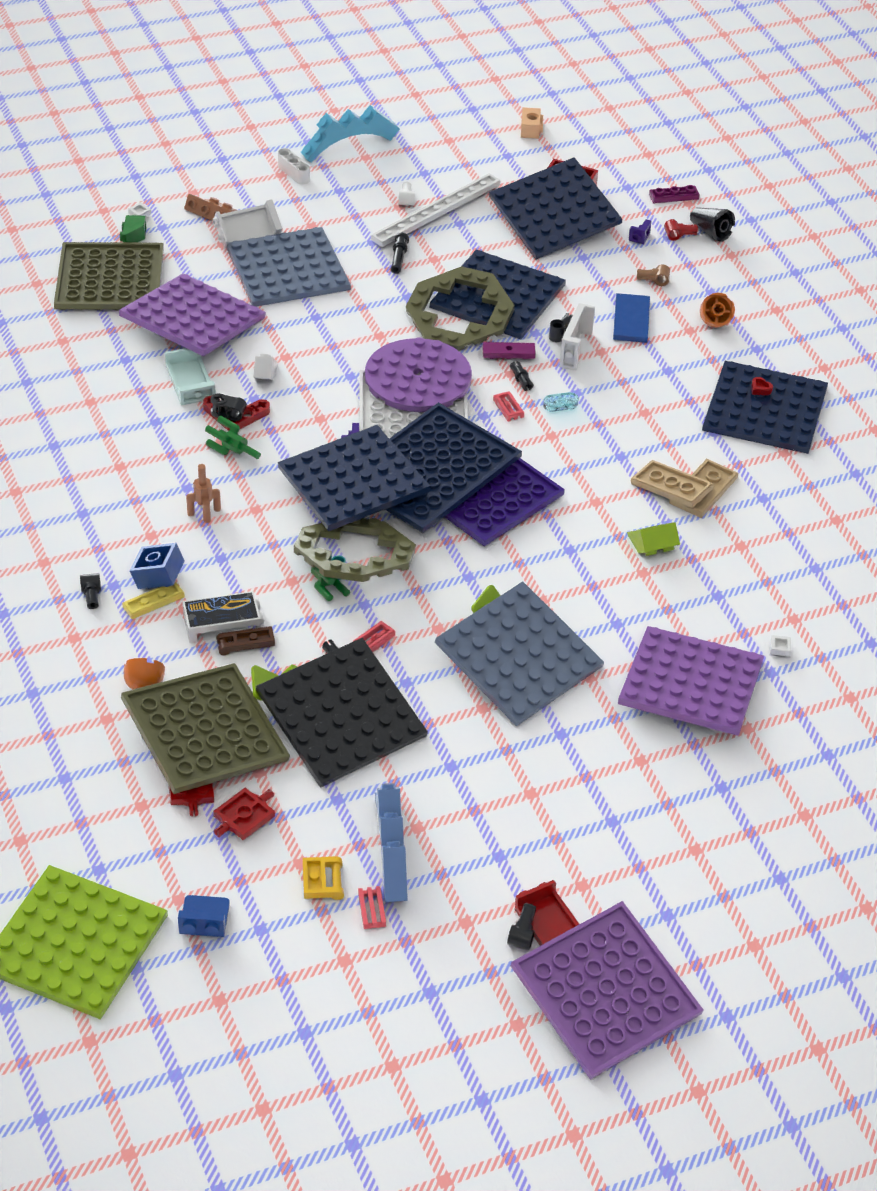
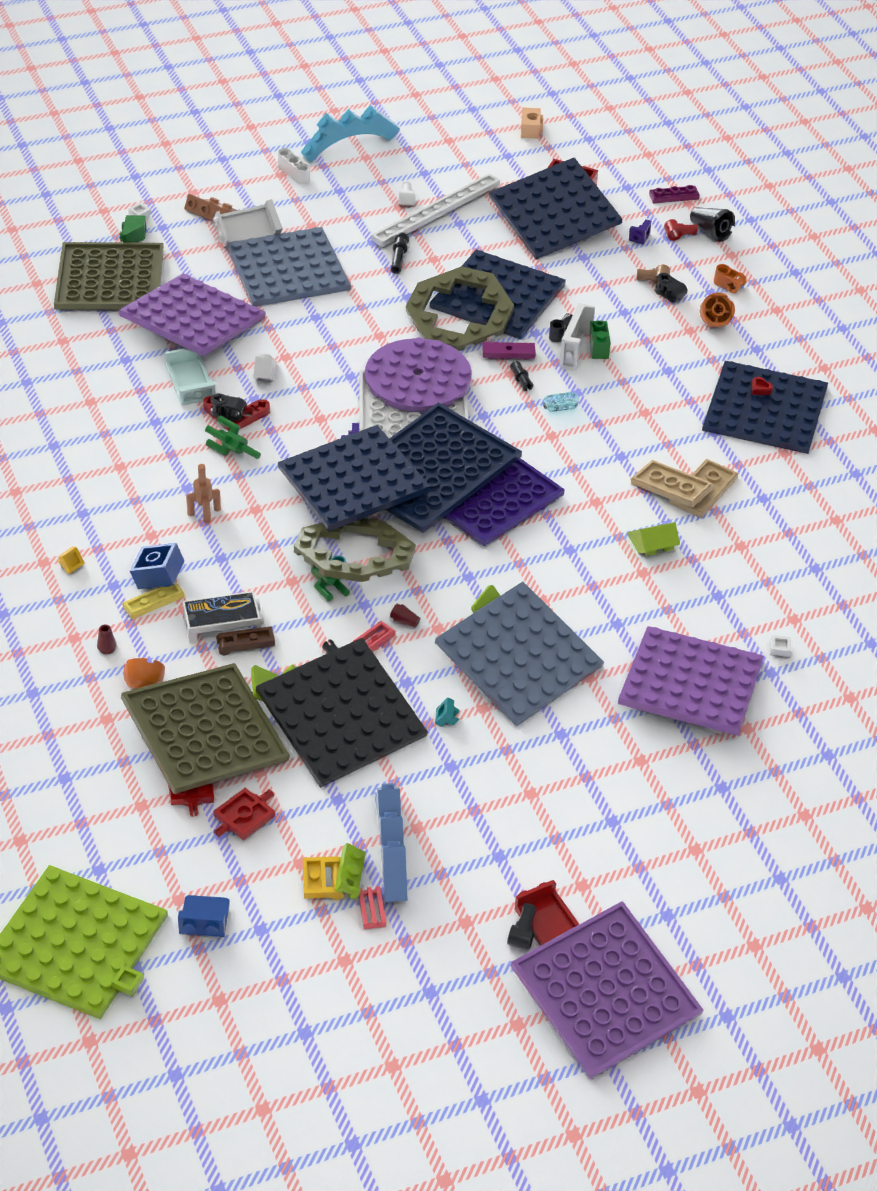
black pin [80,573,101,609] -> none
coral tile [493,391,524,422] -> none
blue tile [613,293,650,343] -> none
none -> yellow tile [58,546,85,573]
none -> dark red cone [97,624,117,654]
none -> lime tile [111,965,144,996]
none -> lime plate [335,843,366,900]
none -> dark red cone [390,603,421,628]
none -> teal tile [435,697,459,727]
none -> green slope [590,320,611,359]
none -> black piece [655,273,688,303]
none -> orange piece [713,264,747,293]

